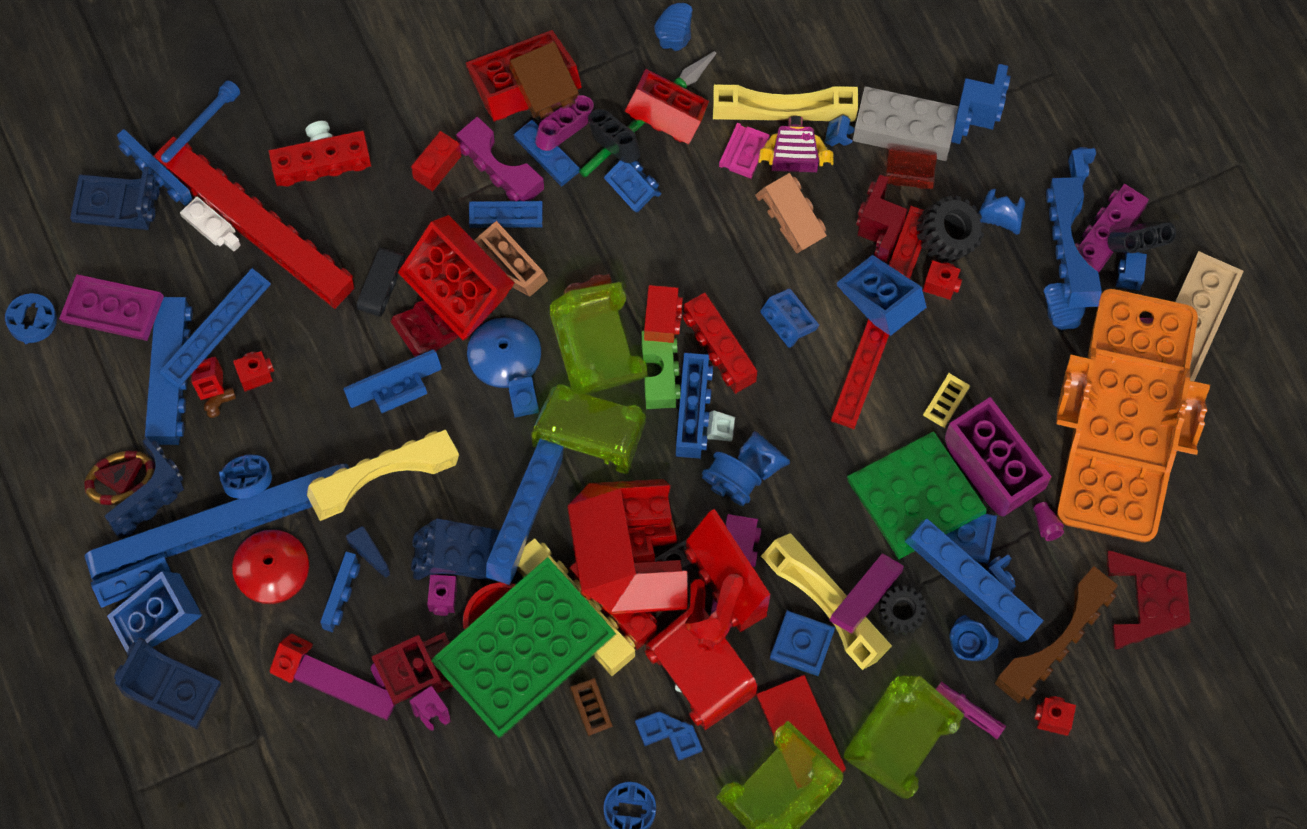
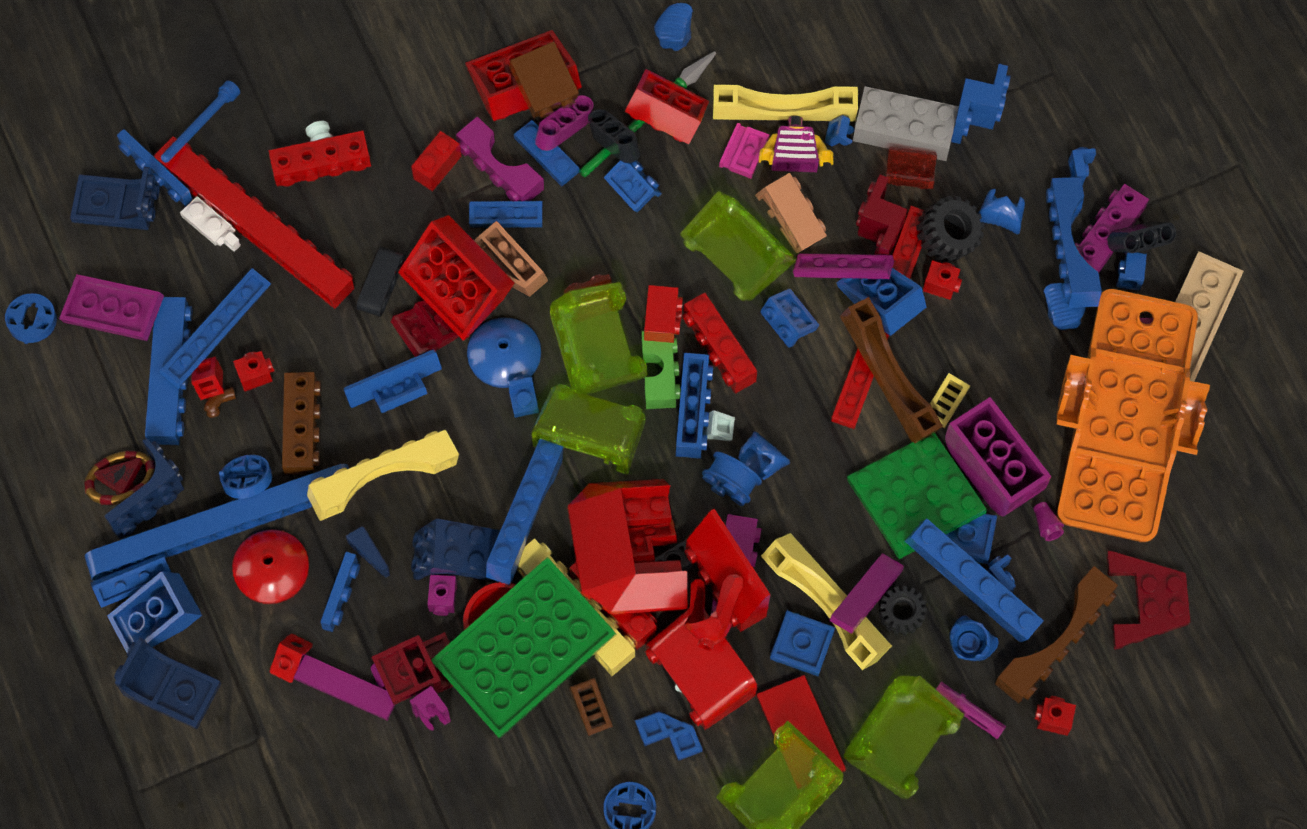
none -> reddish brown brick [282,372,321,475]
none -> clear neon green windscreen [680,191,797,301]
none -> magenta tile [793,254,894,279]
none -> reddish brown arch [840,297,943,443]

